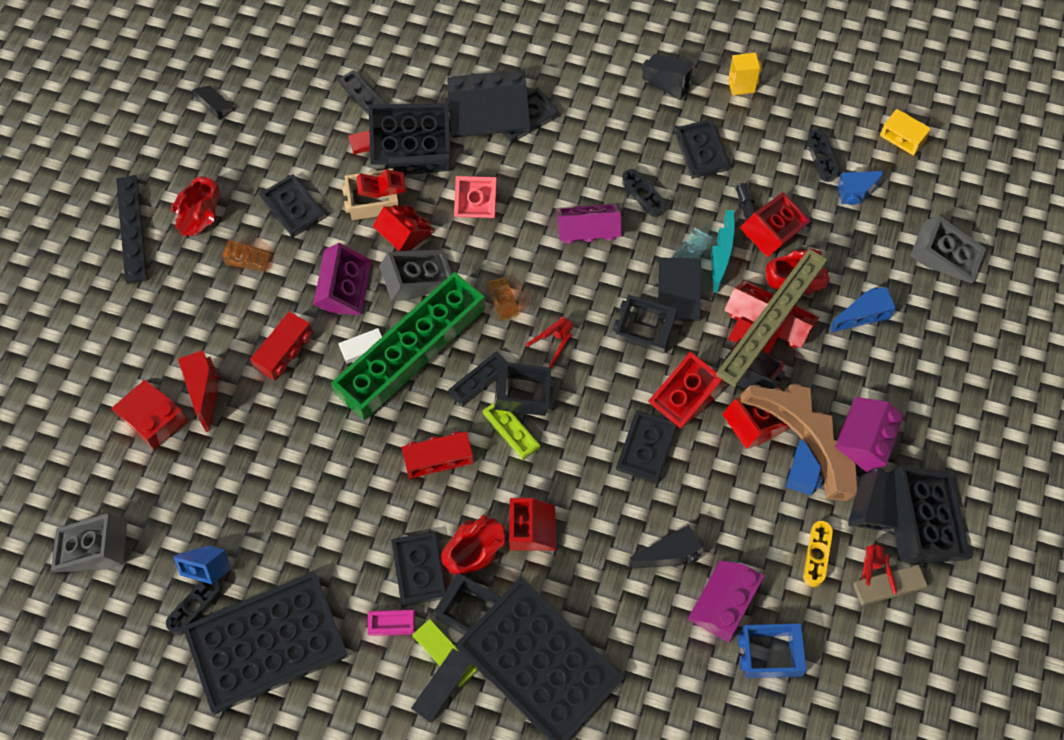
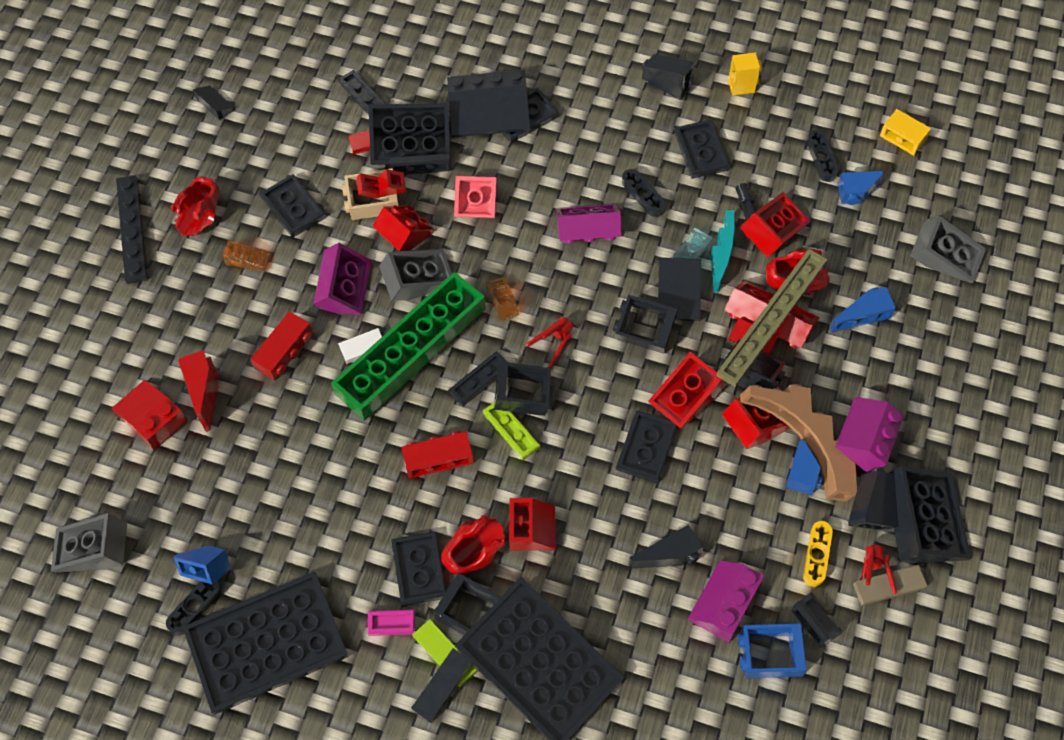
none -> black hinge [791,593,842,648]

